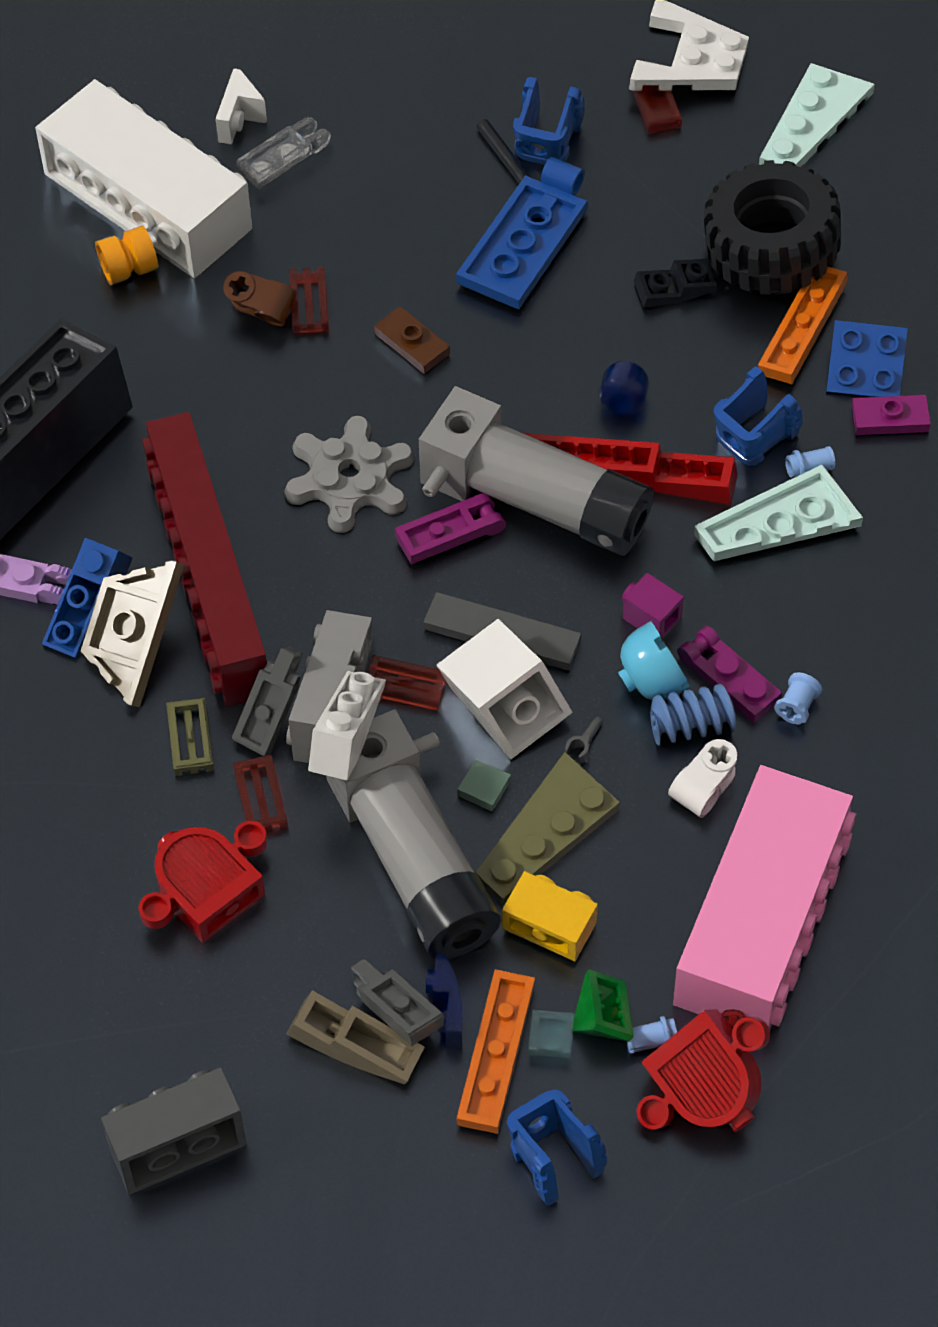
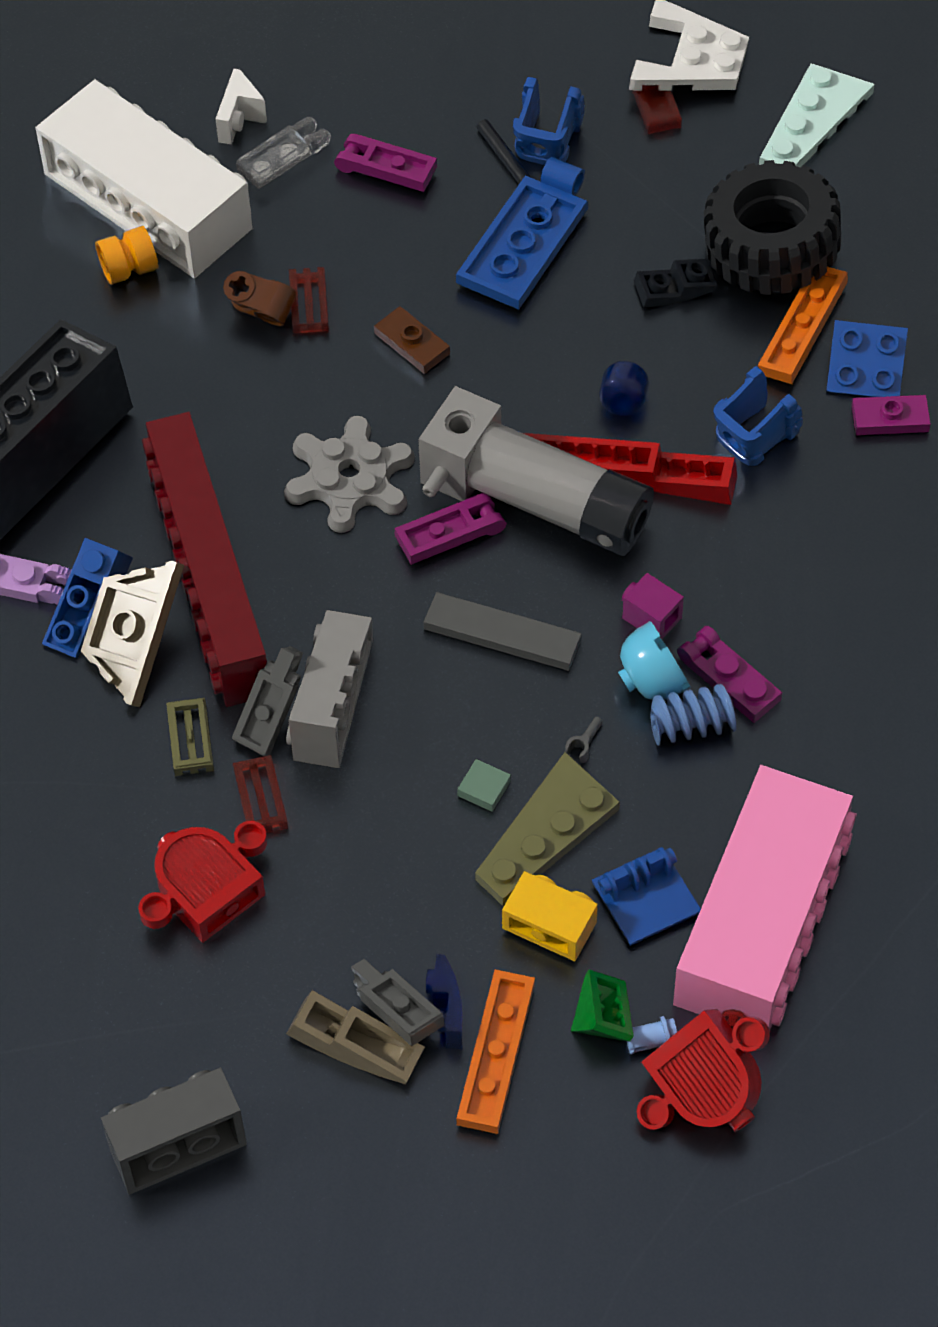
white slope [308,671,386,780] -> none
light grey piece [326,709,502,960] -> none
clear red tile [367,655,447,711] -> none
white slope [436,619,573,760] -> none
blue piece [507,1089,607,1206] -> none
clear light blue plate [529,1010,574,1058] -> none
white piece [668,739,737,818] -> none
light aqua wing [694,465,863,561] -> none
light blue bush [774,672,822,725] -> none
light blue pin [785,446,836,478] -> none
none -> magenta plate [334,134,437,192]
none -> blue hinge [592,847,701,946]

